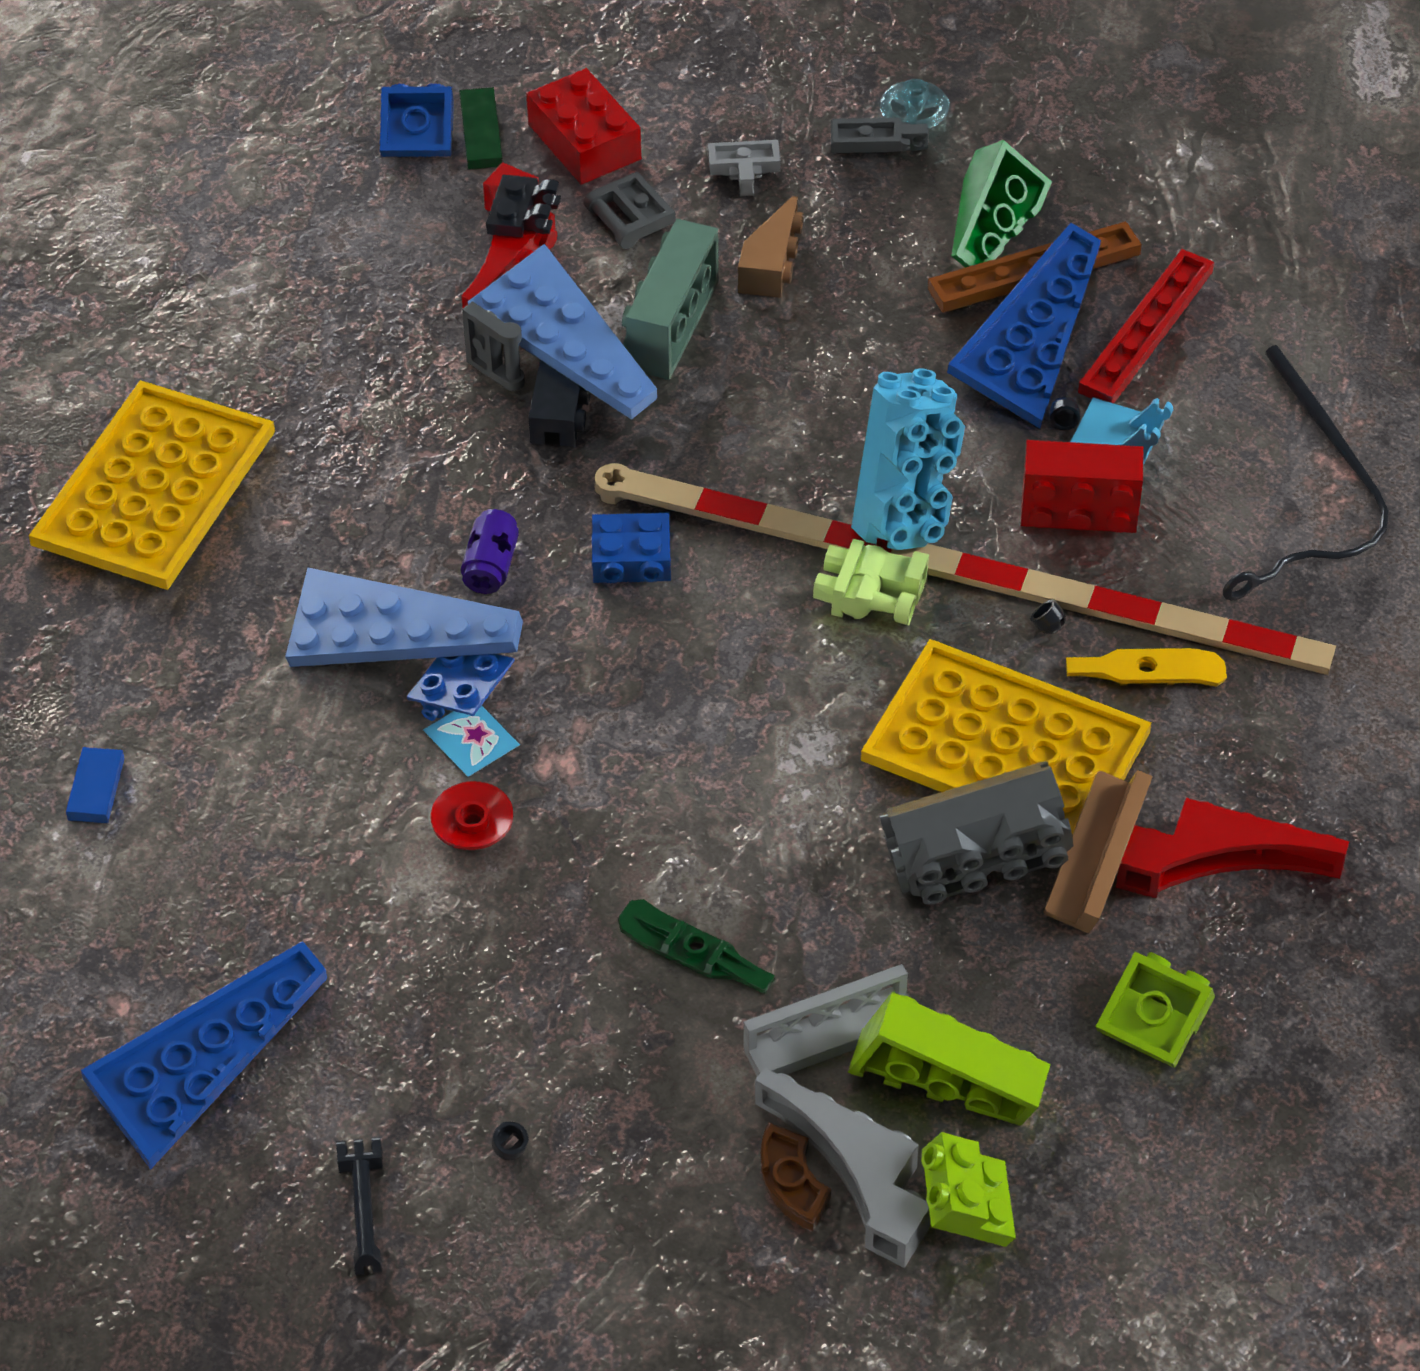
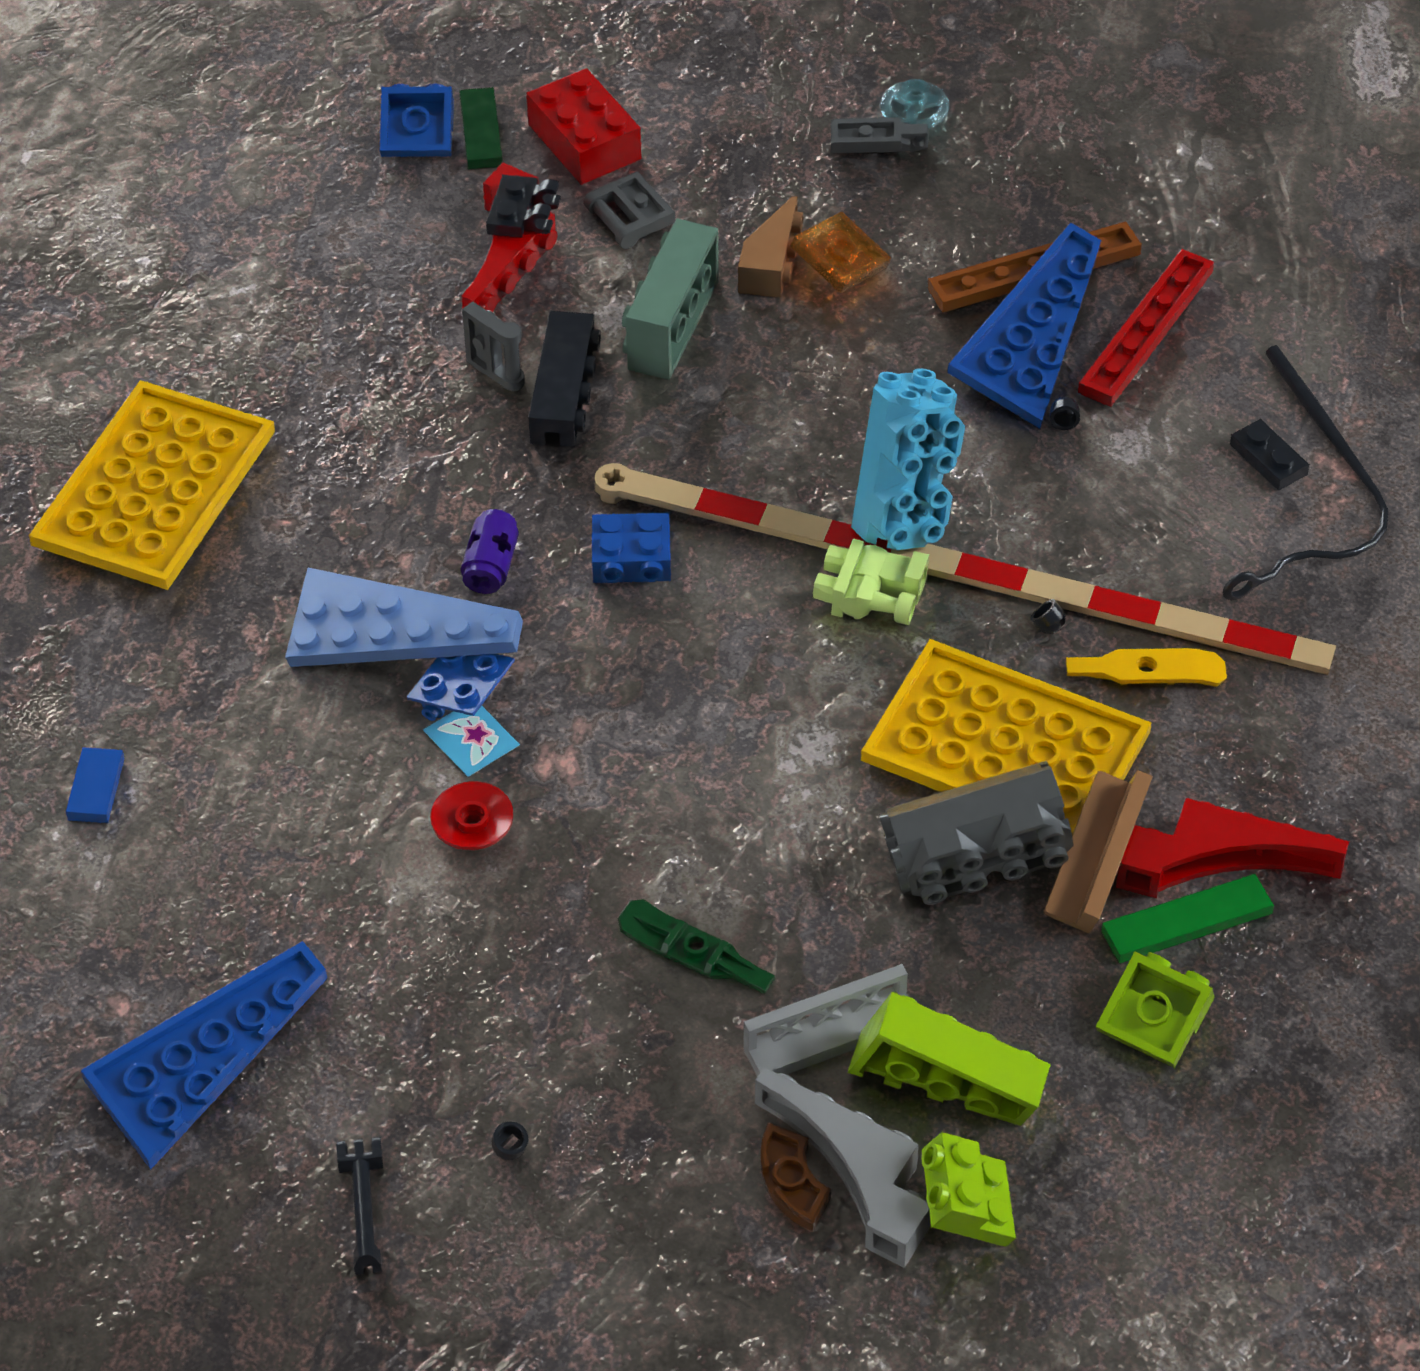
medium blue wing [468,244,657,420] -> none
light grey hinge [708,140,781,196] -> none
green wedge [951,140,1052,268] -> none
red brick [1020,440,1144,533] -> none
medium azure plate [1070,397,1173,465] -> none
none -> clear orange plate [790,211,892,294]
none -> green tile [1101,874,1274,964]
none -> black plate [1230,419,1310,491]

